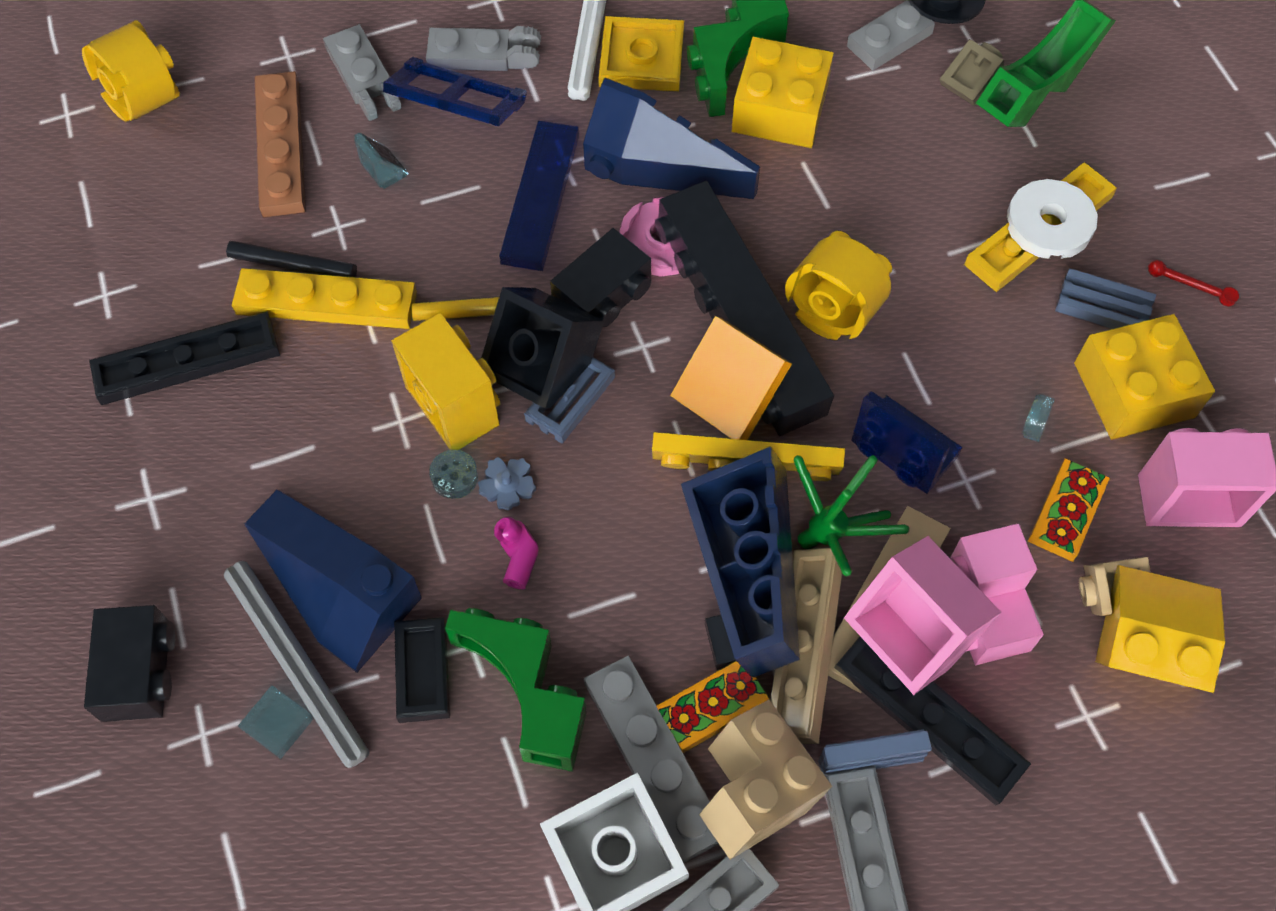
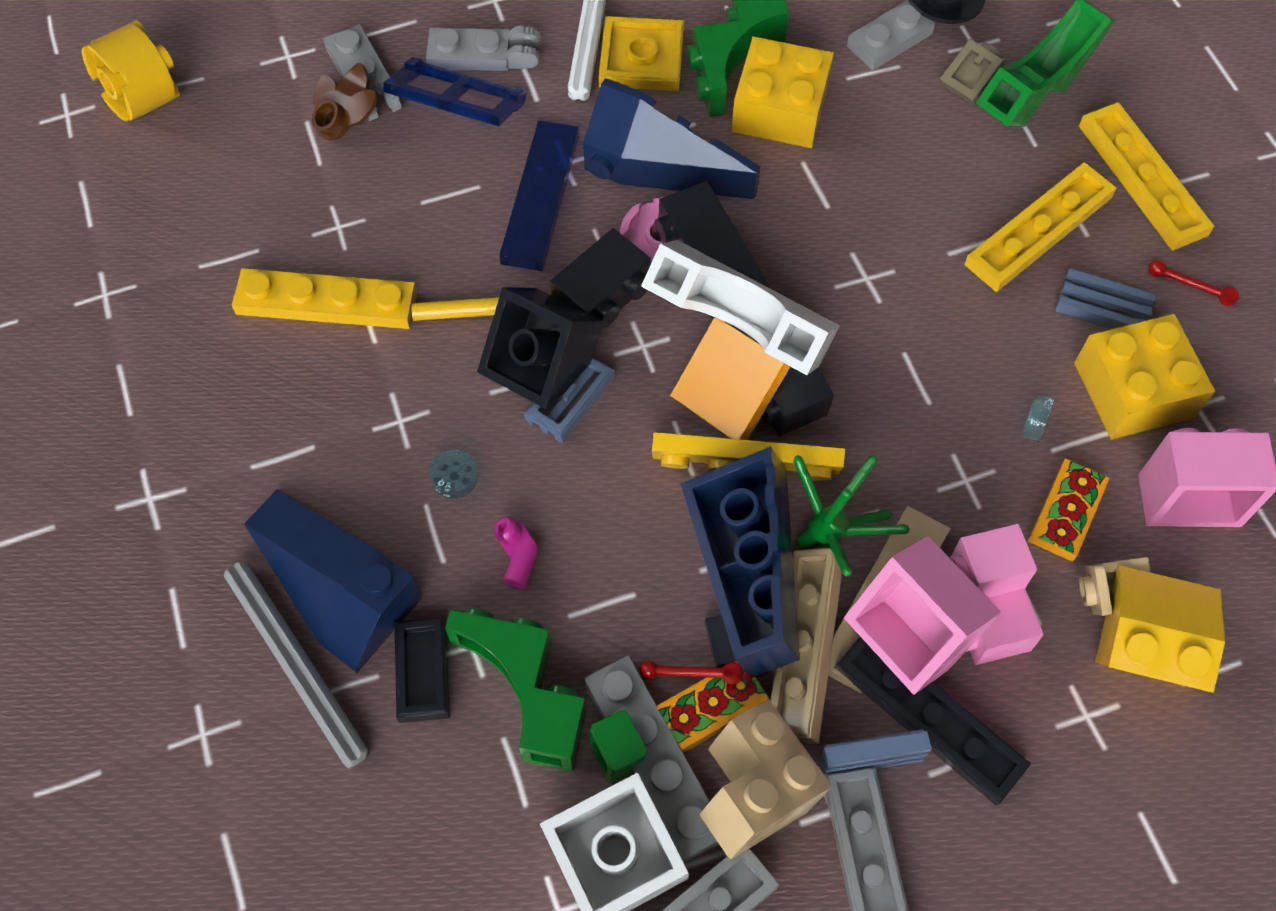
black brick [84,605,175,722] -> none
black tile [89,311,280,405] -> none
black bar [226,241,357,277] -> none
clear light blue tile [238,685,314,760] -> none
nougat plate [255,71,306,218] -> none
clear light blue slope [354,132,408,189] -> none
yellow brick [391,312,501,453] -> none
sand blue plant [478,457,536,510] -> none
yellow brick [785,231,892,340] -> none
clear blue bracket [851,391,963,494] -> none
white tile [1007,179,1098,259] -> none
none -> reddish brown plate [312,63,378,141]
none -> green slope [588,710,647,786]
none -> red hinge [640,660,744,685]
none -> white arch [641,240,840,375]
none -> yellow plate [1079,102,1214,251]

